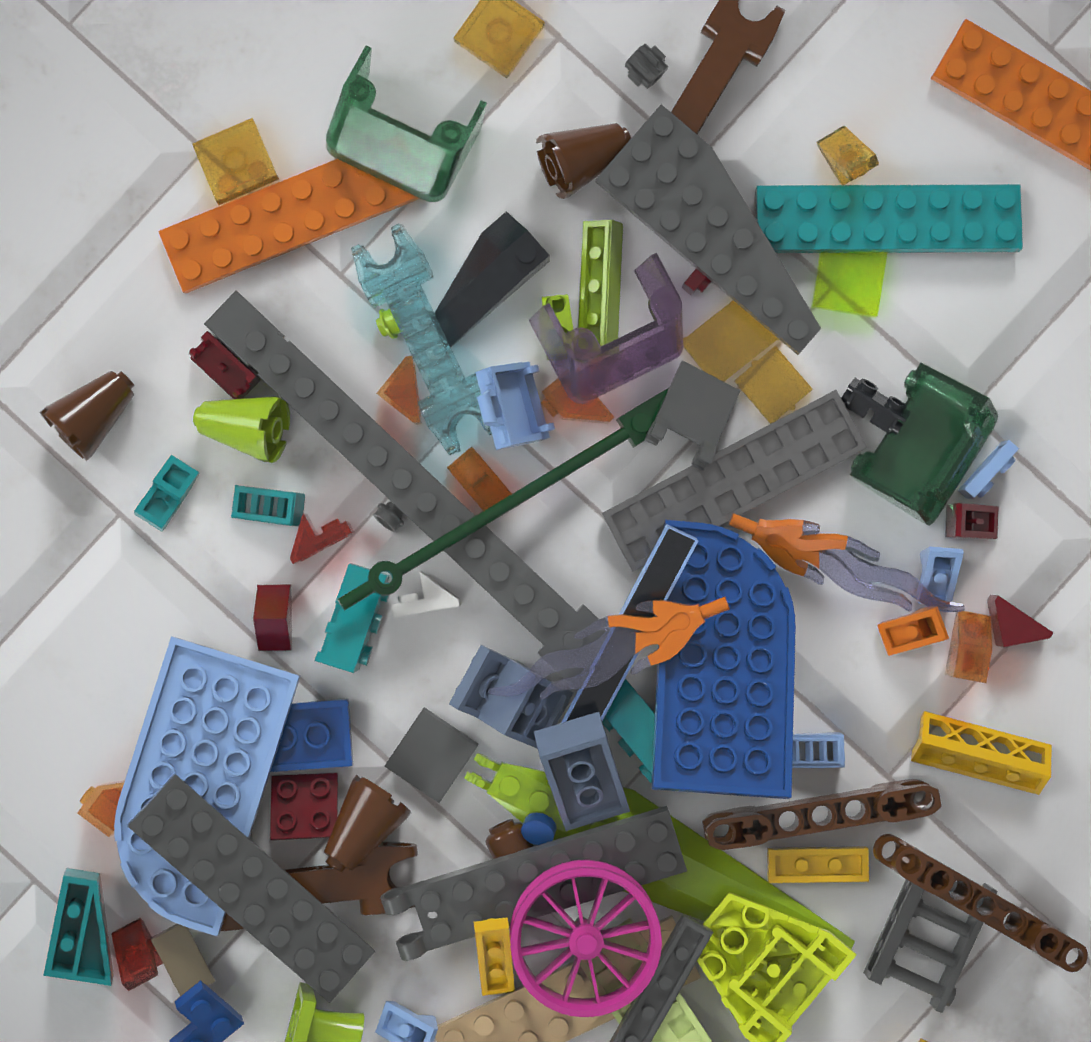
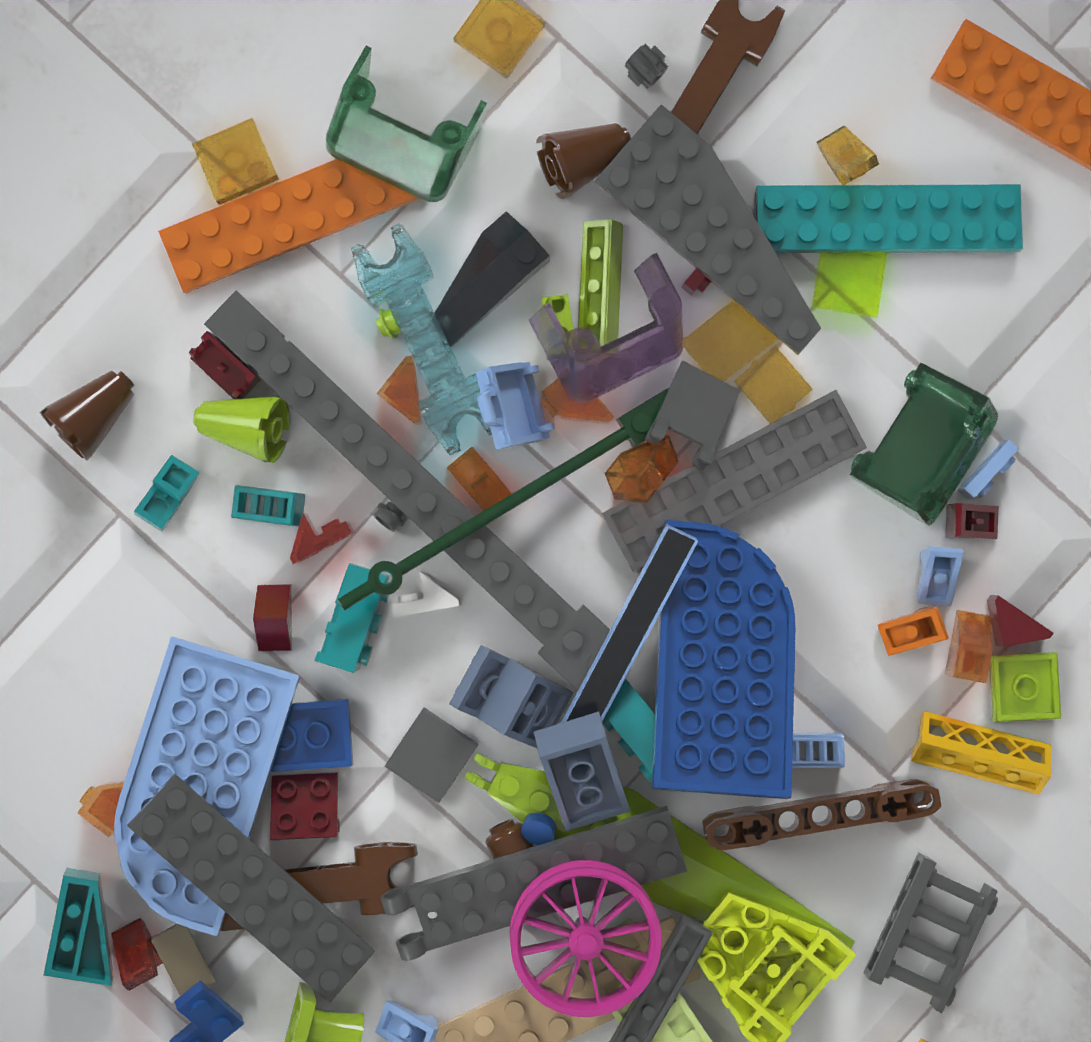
reddish brown cone [324,775,411,873] -> none
yellow plate [474,917,515,996] -> none
piece [488,597,730,699] -> none
piece [729,513,965,612] -> none
yellow plate [767,846,869,883] -> none
black hinge [841,377,911,435] -> none
reddish brown piece [873,834,1088,972] -> none
none -> clear orange slope [605,435,679,503]
none -> lime plate [989,652,1061,722]

